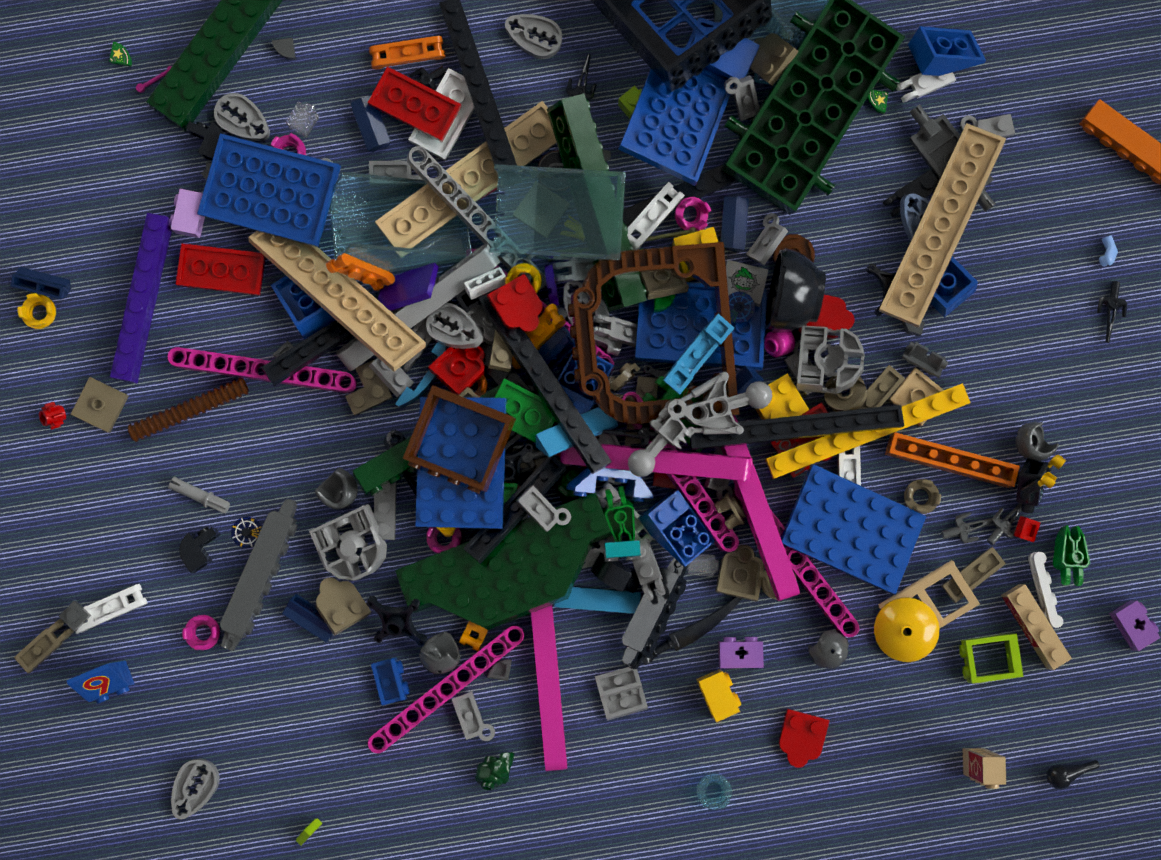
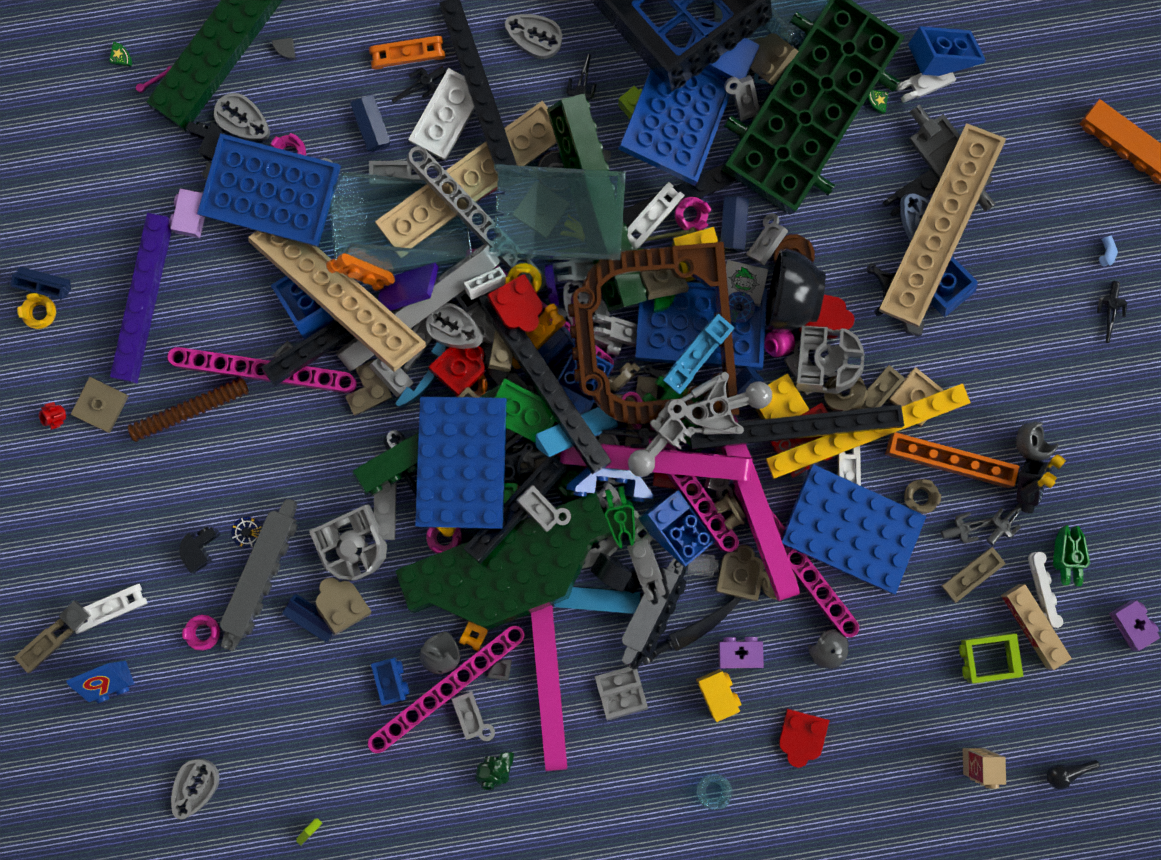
light grey axle [168,476,230,513] -> none
red plate [176,243,266,296] -> none
clear brick [285,101,319,138] -> none
dark grey piece [315,467,358,510] -> none
black piece [366,596,427,646] -> none
red plate [367,66,462,142] -> none
reddish brown window [403,385,516,494] -> none
teal piece [604,540,641,562] -> none
yellow dish [874,597,939,662] -> none
tan window [878,560,980,635] -> none
dark grey hinge [902,341,948,378] -> none
light grey hinge [960,114,1015,138] -> none
red plate [1014,516,1041,542] -> none

